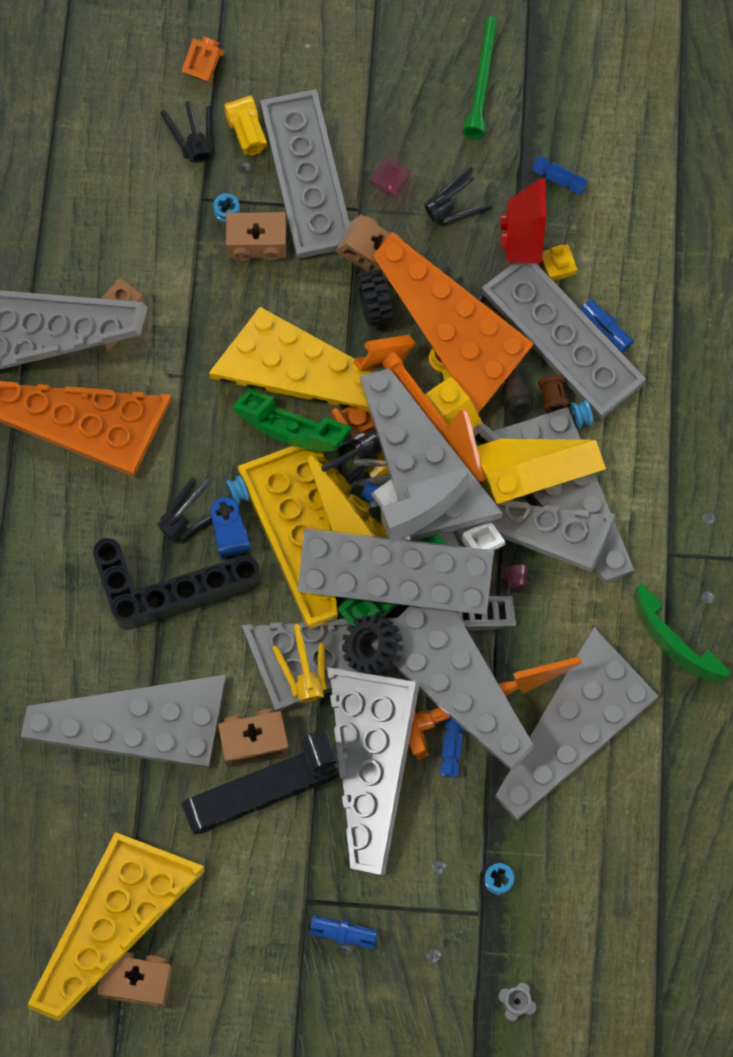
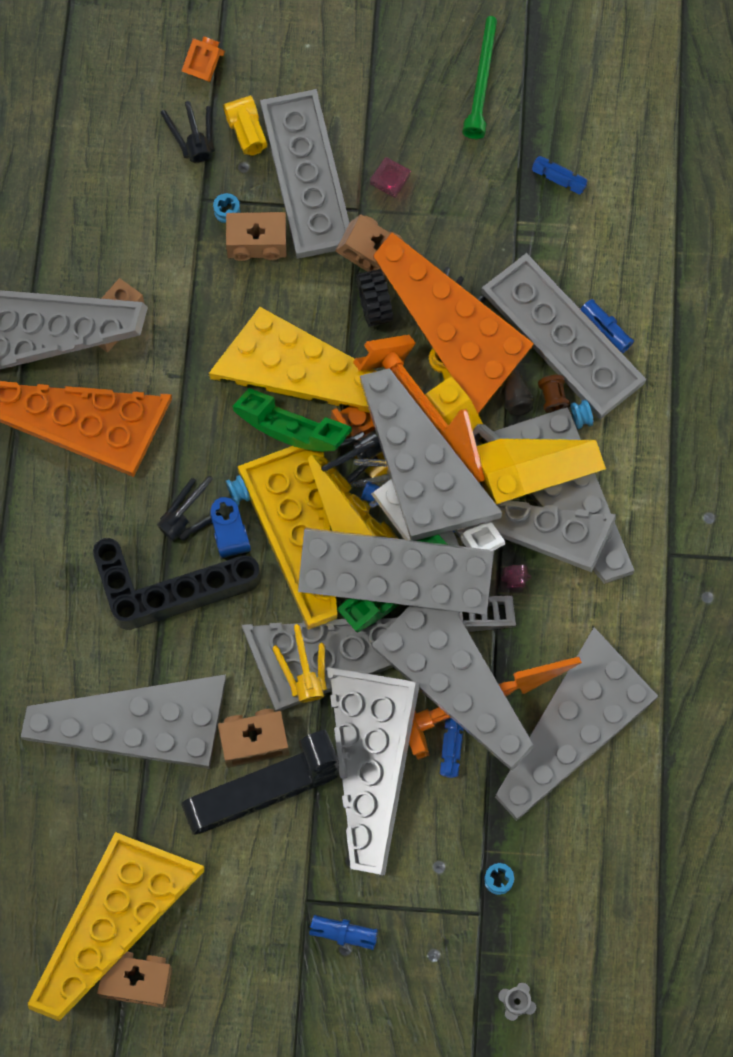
black tyre [342,615,403,676] -> none
light grey slope [381,467,469,543] -> none
black plant [424,166,492,225] -> none
red slope [500,179,546,264] -> none
yellow tile [542,244,578,281] -> none
green slope [633,583,731,684] -> none

